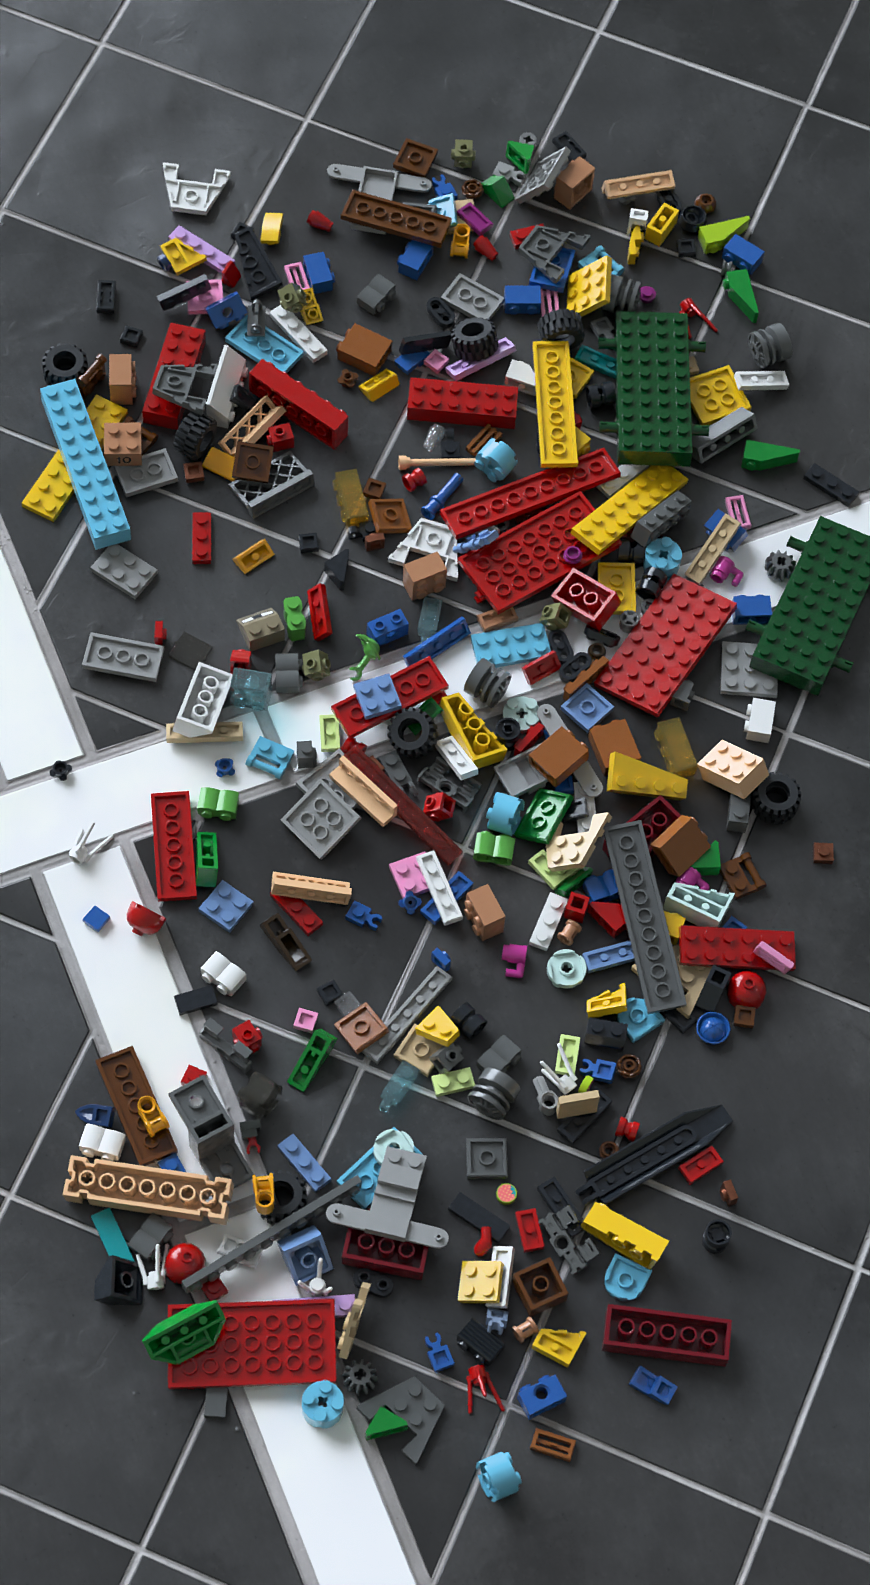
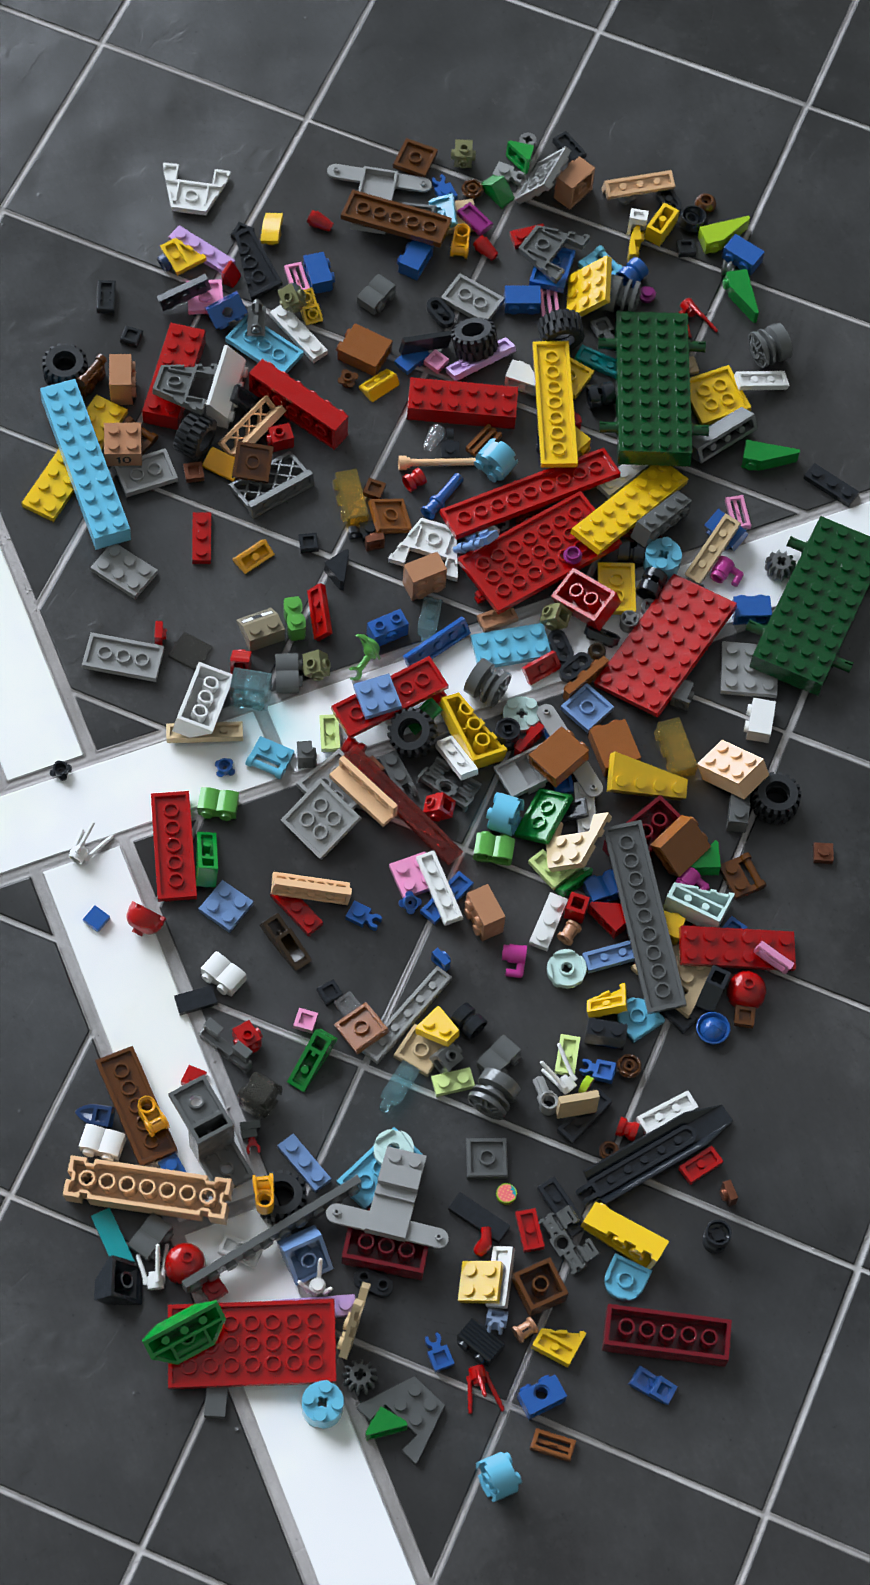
none -> blue wheel [615,257,649,288]
none -> white plate [636,1091,698,1135]

